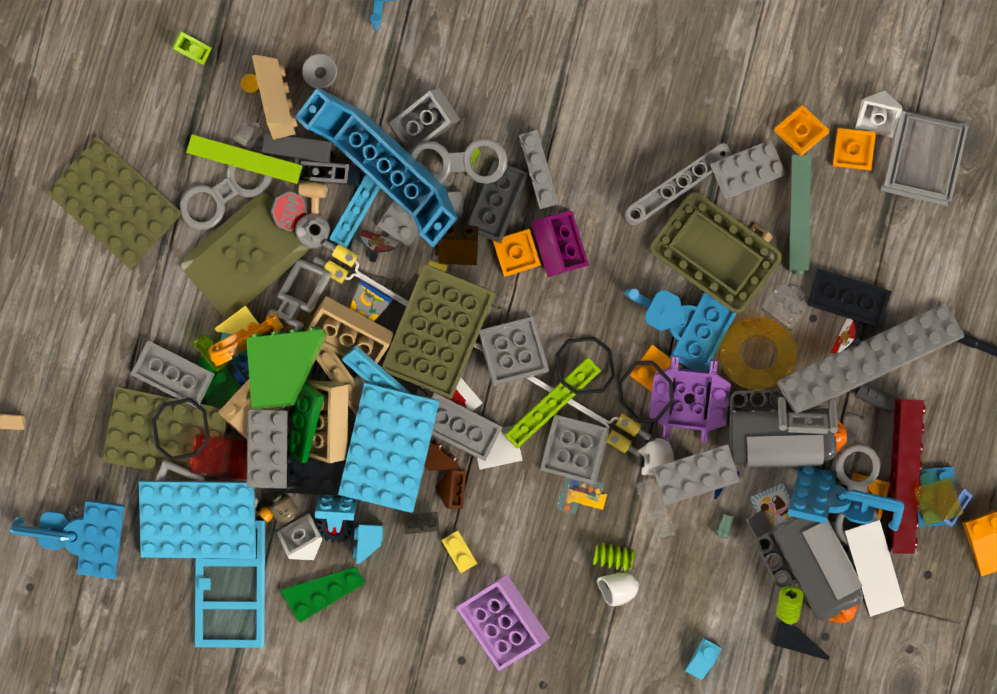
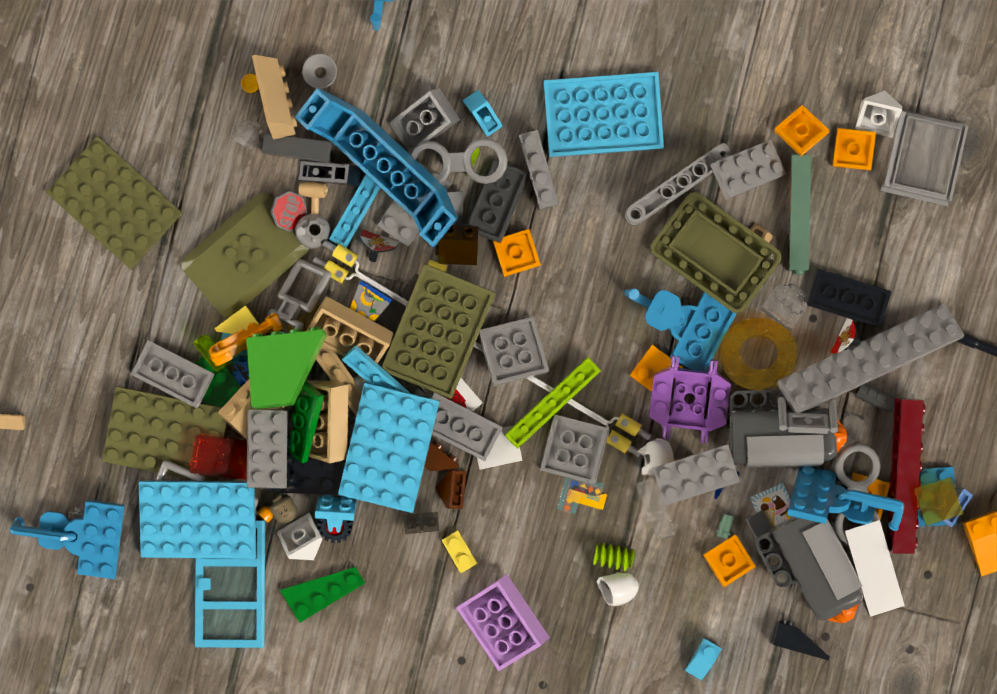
black piece [152,398,210,460] -> none
lime slope [172,31,212,65] -> none
light grey bar [180,165,272,230] -> none
lime tile [186,135,303,185] -> none
medium azure slope [353,523,384,564] -> none
magenta slope [531,211,589,277] -> none
black piece [555,337,616,395] -> none
black piece [619,361,673,423] -> none
lime piece [776,586,804,625] -> none
none -> medium azure slope [463,90,503,137]
none -> medium azure plate [544,72,664,157]
none -> light orange plate [703,534,756,587]

